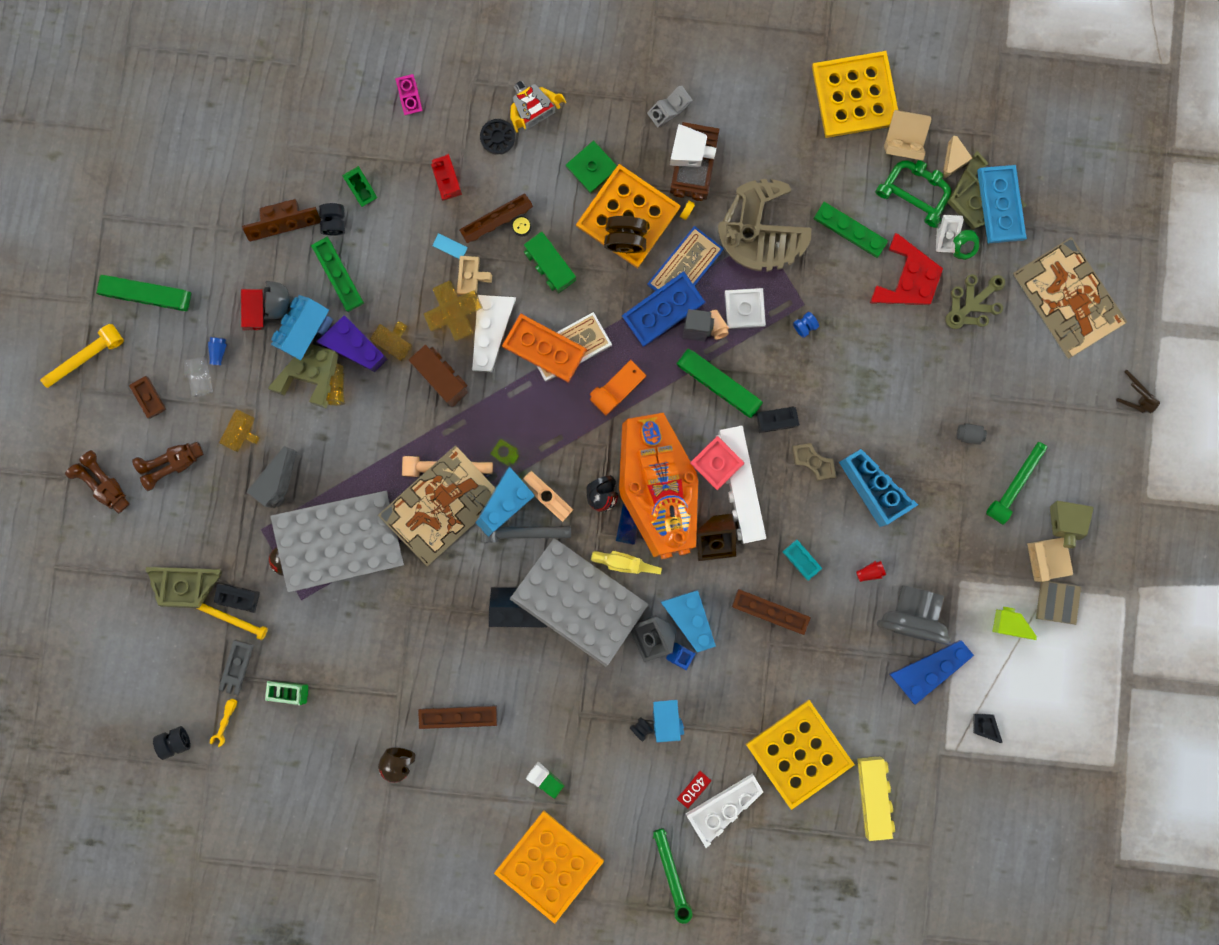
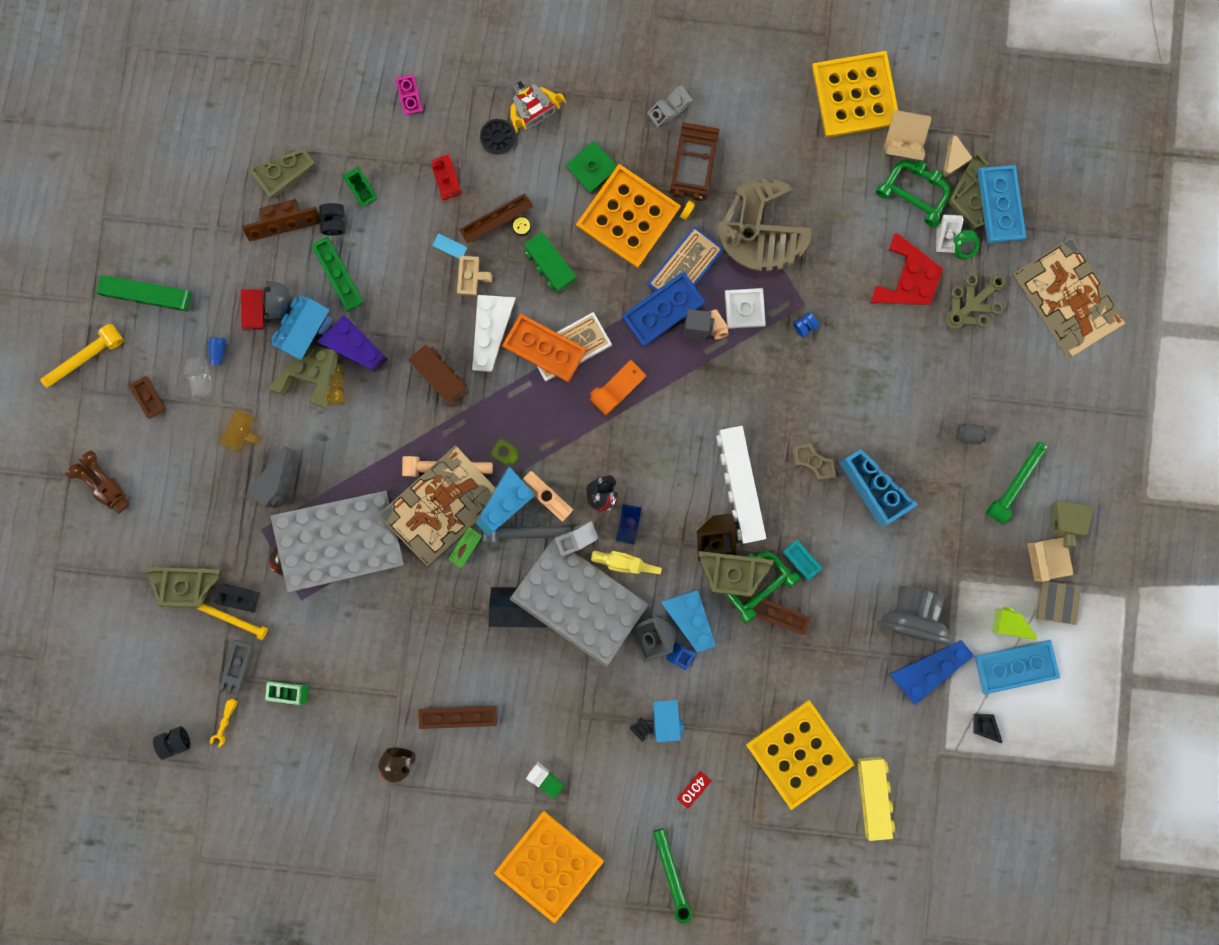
reddish brown piece [132,442,204,491] -> none
clear yellow plate [369,321,412,361] -> none
clear yellow plate [423,280,483,341] -> none
dark brown wheel [604,216,648,253] -> none
orange container [619,413,698,559] -> none
white torso [670,124,716,167] -> none
green beam [676,348,763,418] -> none
white wing [686,773,763,848] -> none
coral plate [690,436,745,490] -> none
black hinge [756,406,800,433] -> none
green plate [813,202,888,258] -> none
red cone [856,561,886,582] -> none
dark brown plant [1116,370,1160,413] -> none
none -> olive wing [247,149,316,199]
none -> bright green tile [449,527,482,568]
none -> light grey slope [555,521,599,556]
none -> olive wing [699,551,774,597]
none -> green bar [726,551,801,624]
none -> dark azure tile [974,640,1060,694]

